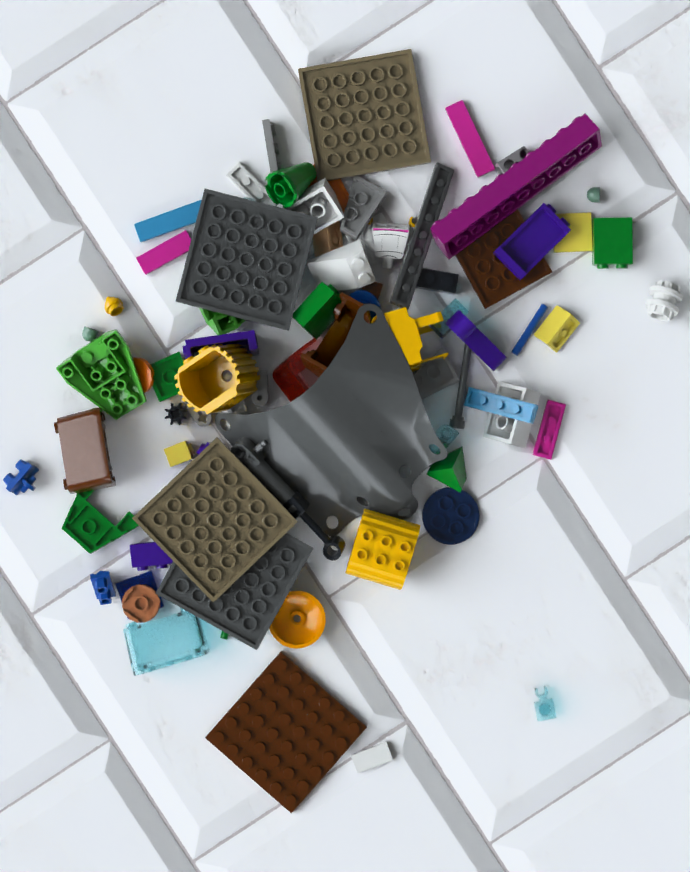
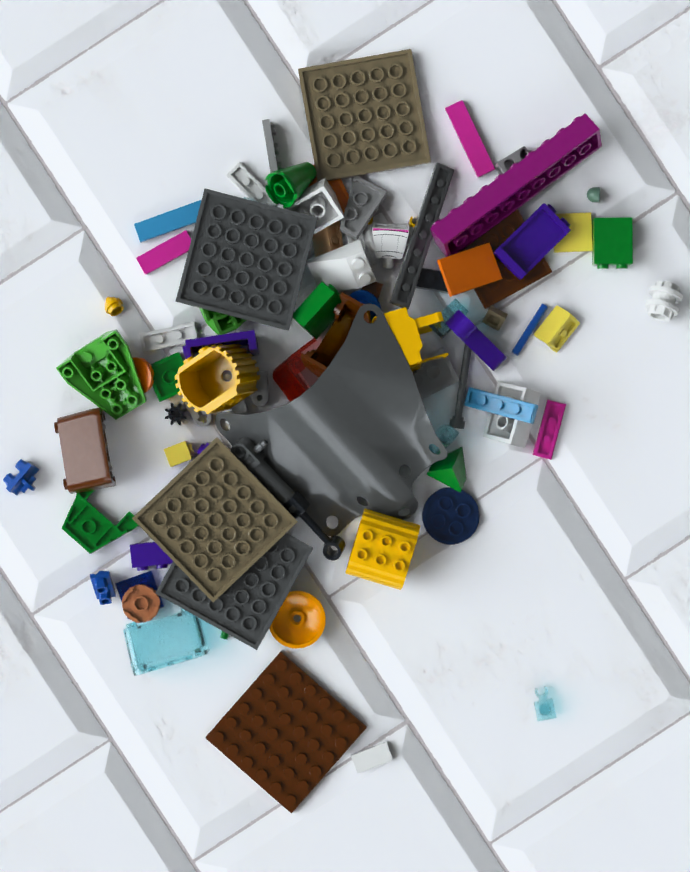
sand green hinge [82,326,99,342] -> none
none -> white tile [139,322,199,353]
none -> orange tile [437,242,502,297]
none -> dark tan plate [482,305,508,331]

